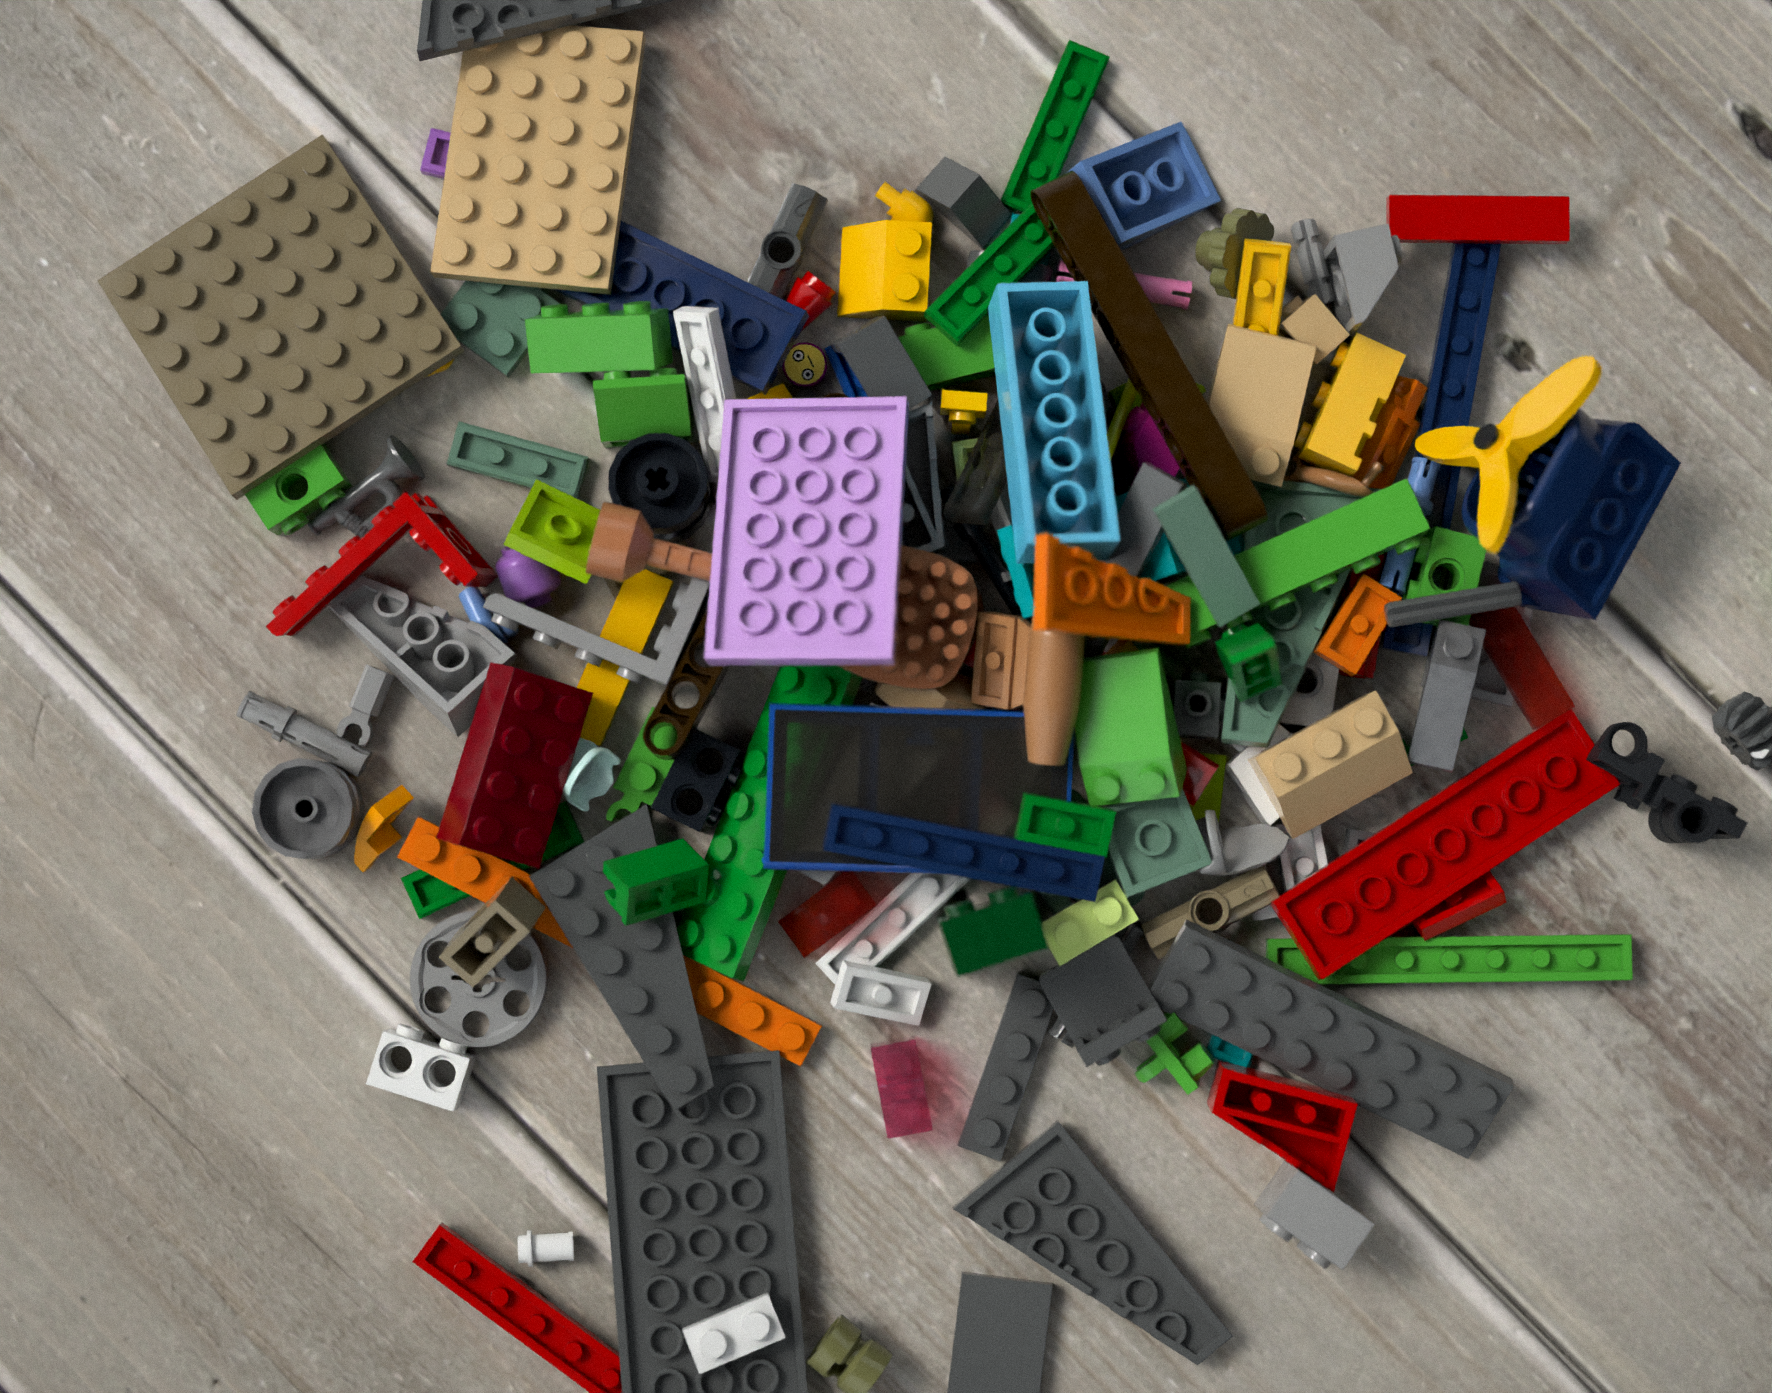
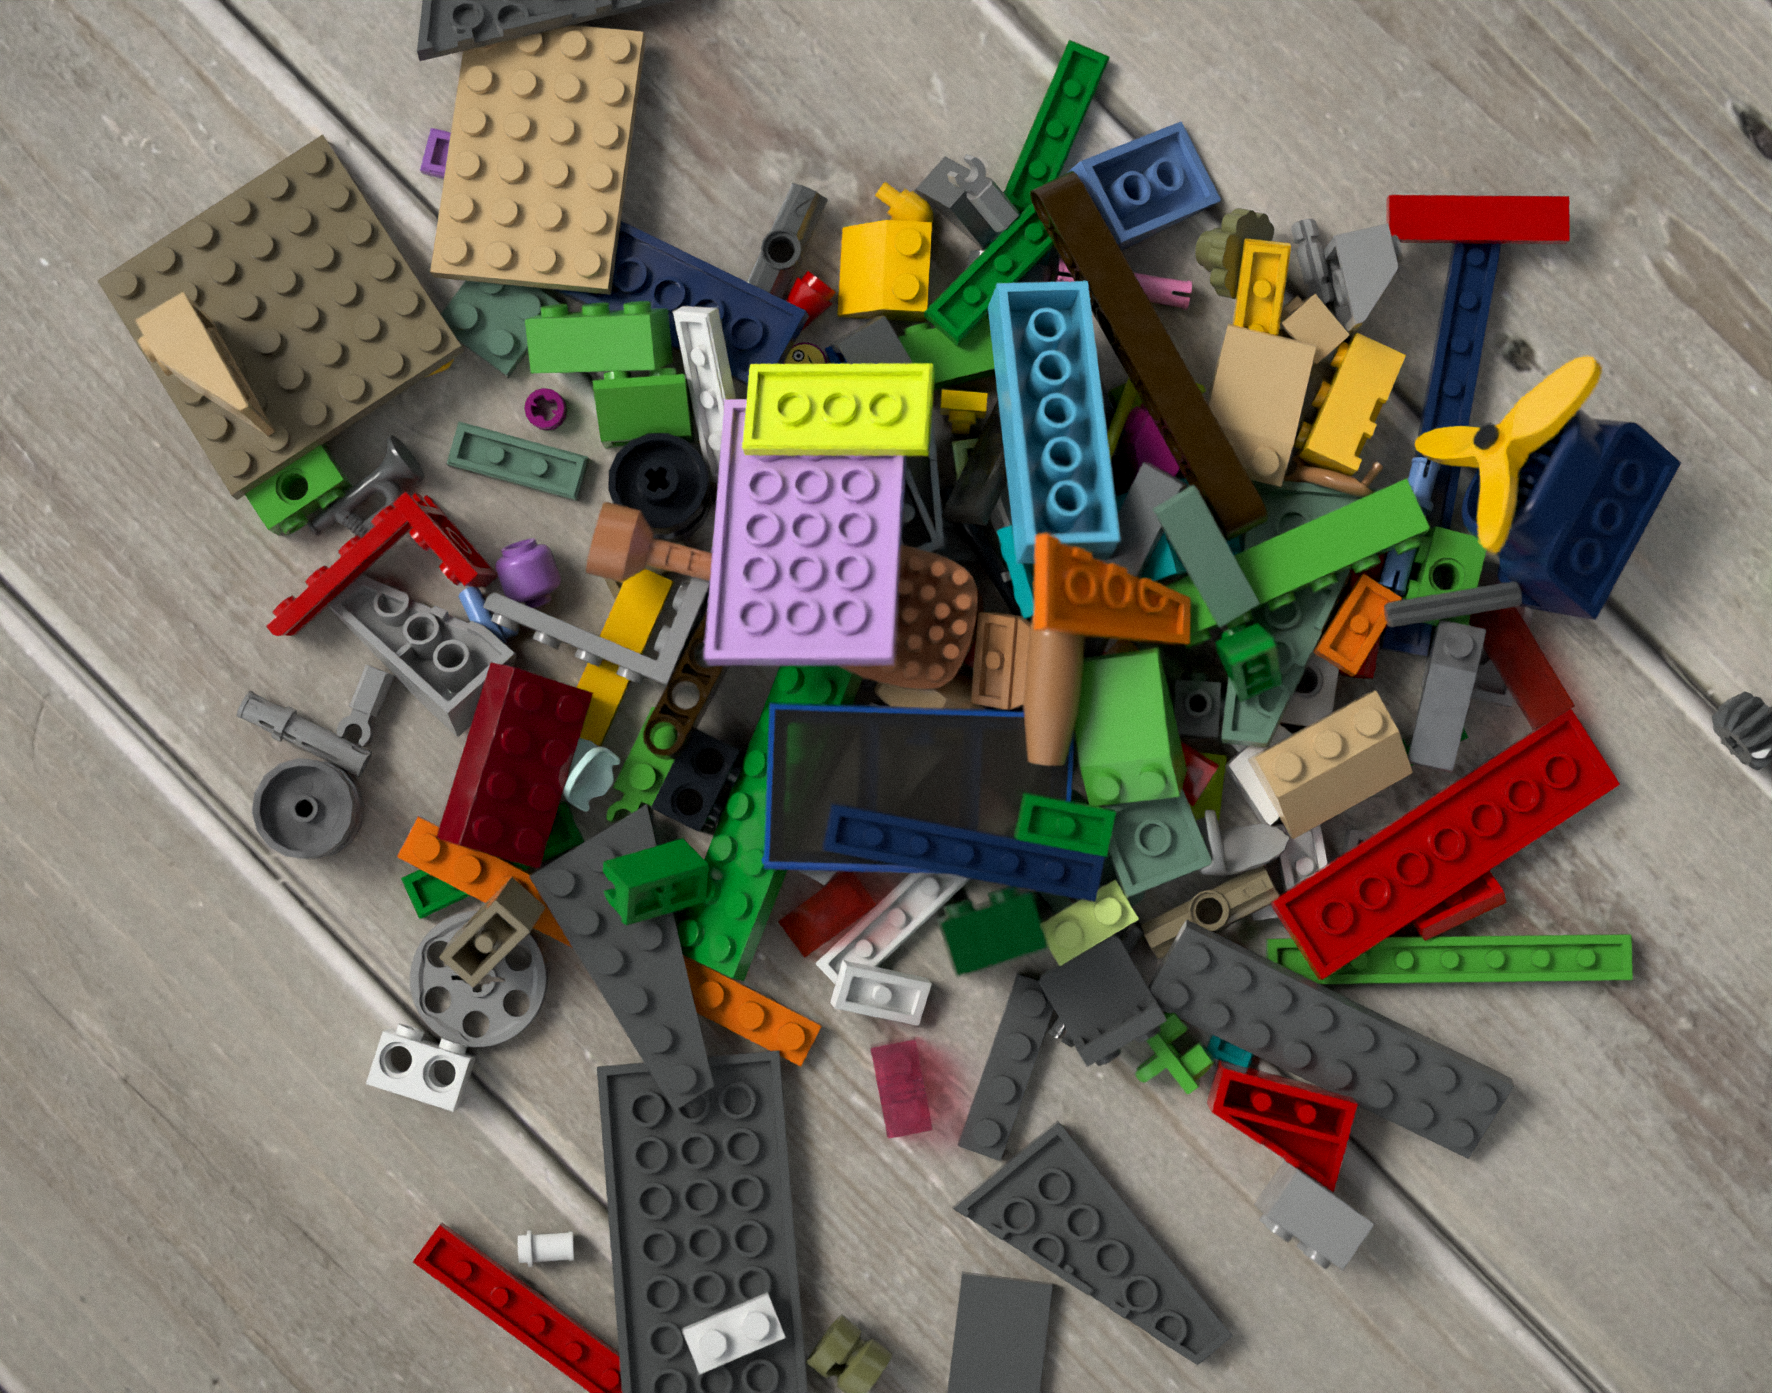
light orange slope [354,785,414,873] -> none
lime plate [503,479,600,585] -> none
orange hinge [1351,376,1428,489] -> none
black plate [1586,722,1748,843] -> none
none -> tan slope [135,292,276,436]
none -> magenta bush [524,388,568,431]
none -> neon yellow tile [742,364,935,456]
none -> light grey bar [947,154,1019,232]

